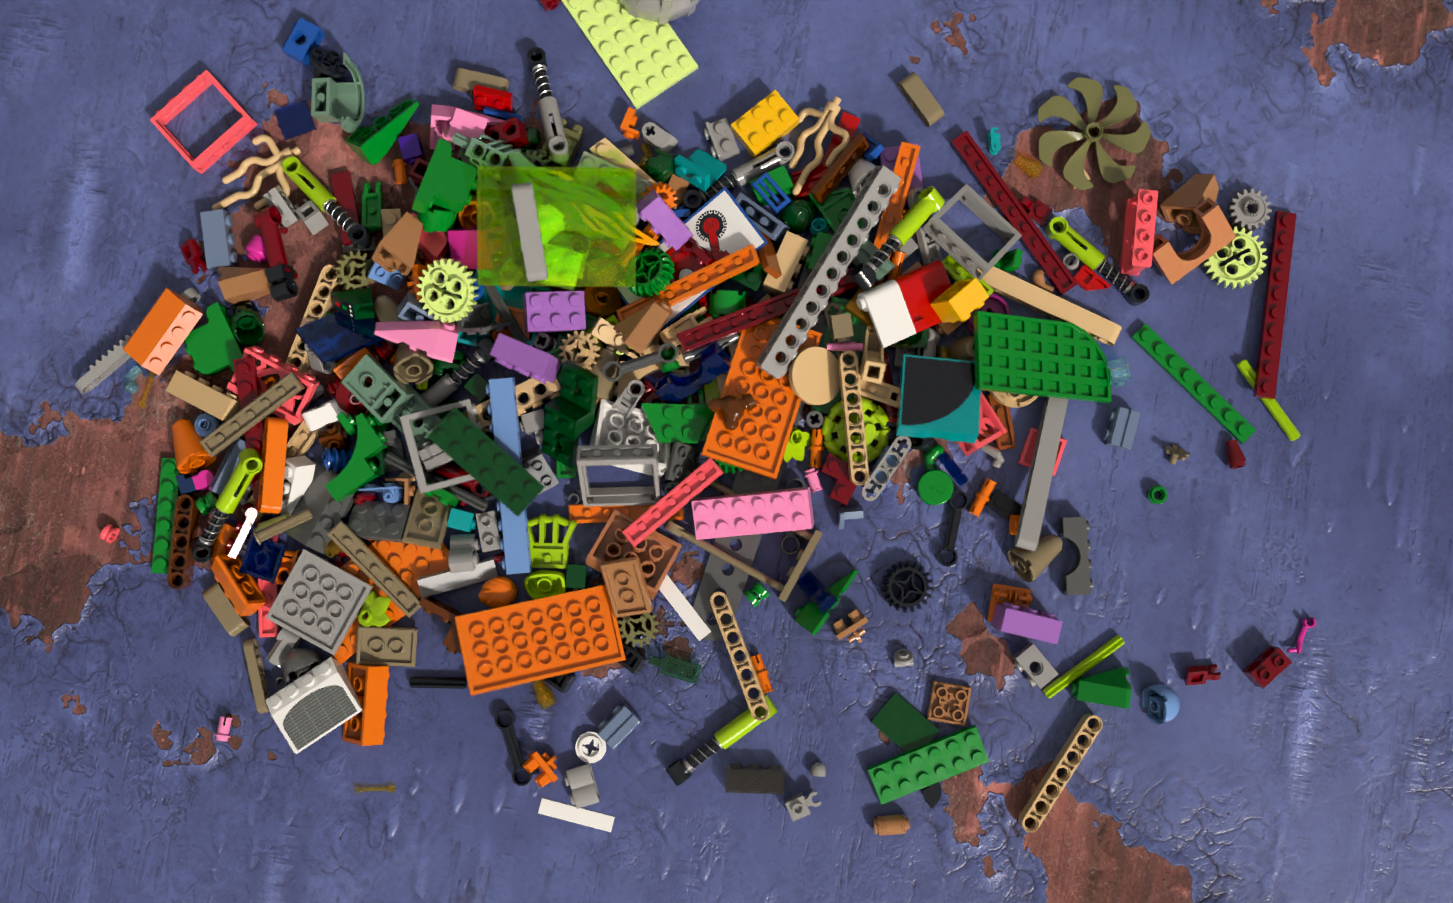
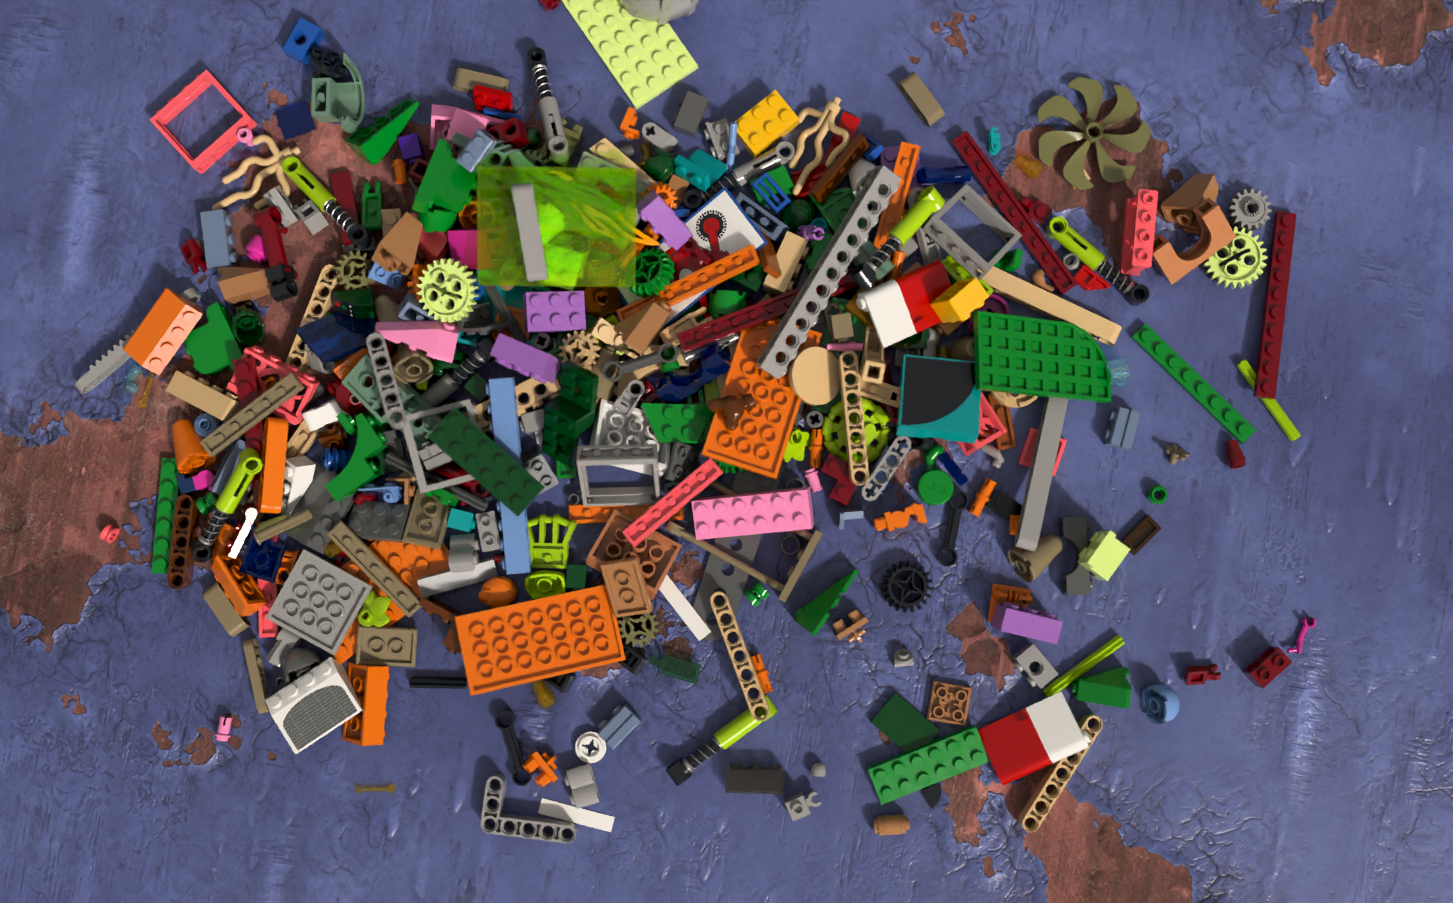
clear blue plate [796,571,838,613] -> none
none -> bright pink pin [237,128,255,146]
none -> light grey beam [366,333,407,429]
none -> sand blue brick [456,129,499,173]
none -> light grey beam [481,773,578,843]
none -> dark grey brick [672,91,709,139]
none -> medium blue piece [726,122,737,176]
none -> medium lavender pin [797,225,824,240]
none -> orange hips [872,503,927,532]
none -> clear blue axle [916,166,972,185]
none -> door [978,692,1091,785]
none -> yellowish green bracket [1078,530,1130,581]
none -> dark brown tile [1120,515,1161,555]

